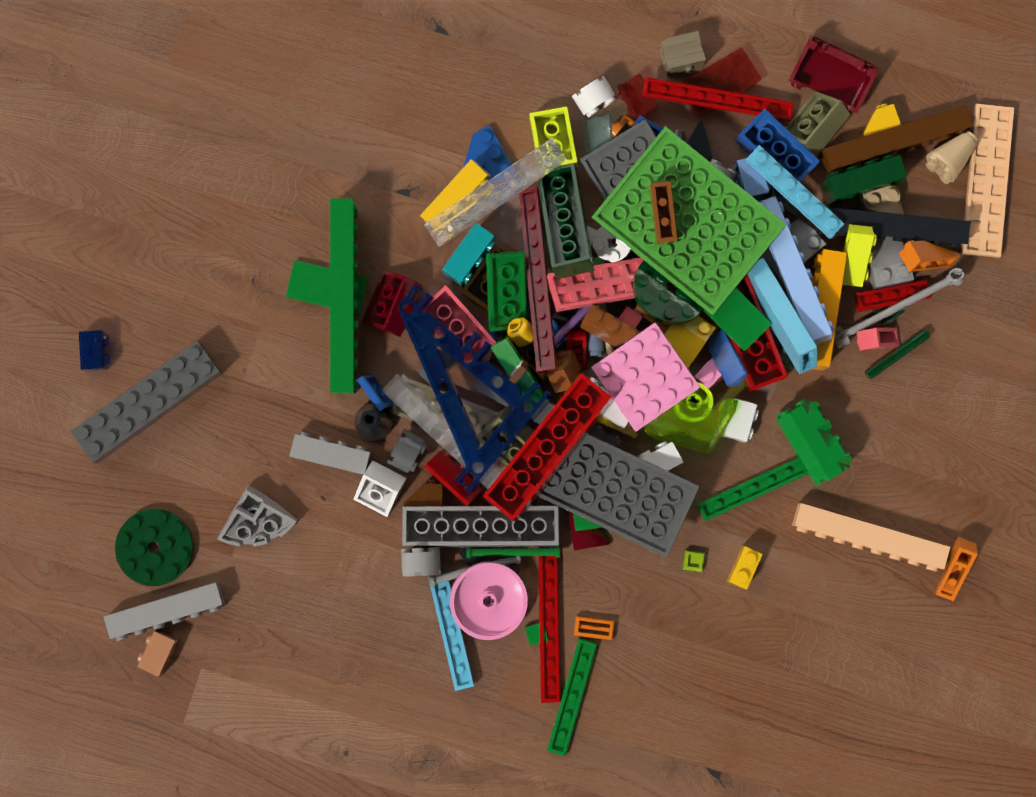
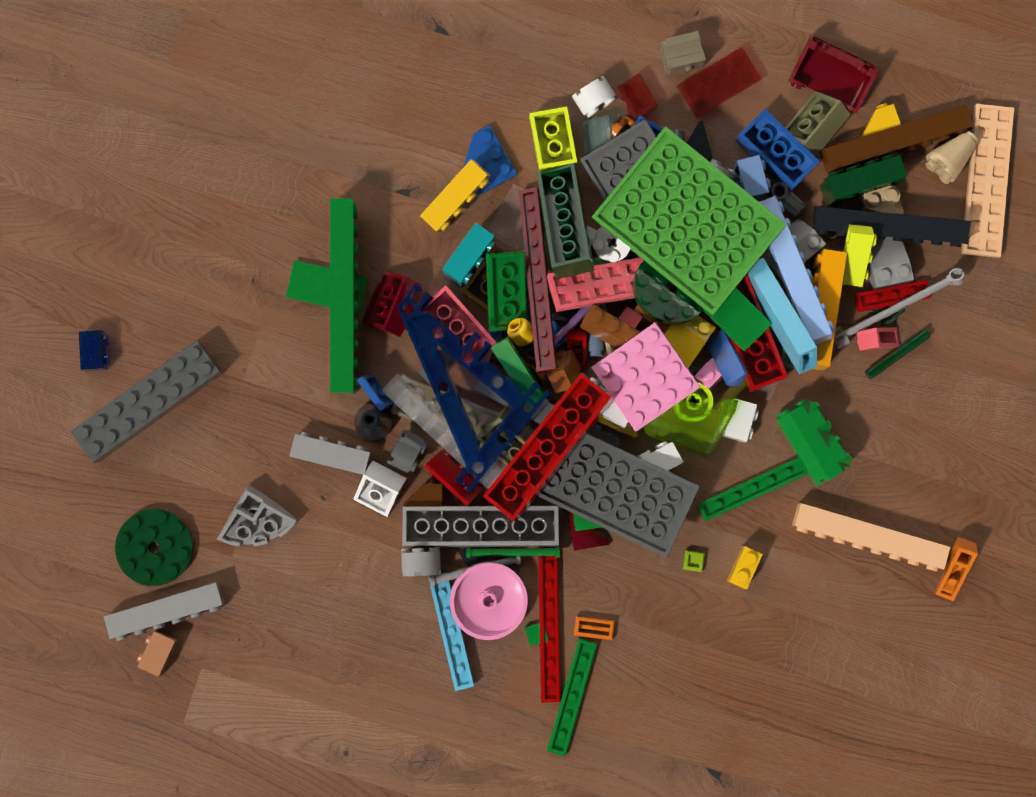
clear brick [424,138,567,247] -> none
reddish brown tile [509,359,528,384] -> none
red tile [642,77,794,122] -> none
dark orange brick [649,181,677,245] -> none
medium azure plate [745,145,844,239] -> none
orange slope [899,240,960,272] -> none

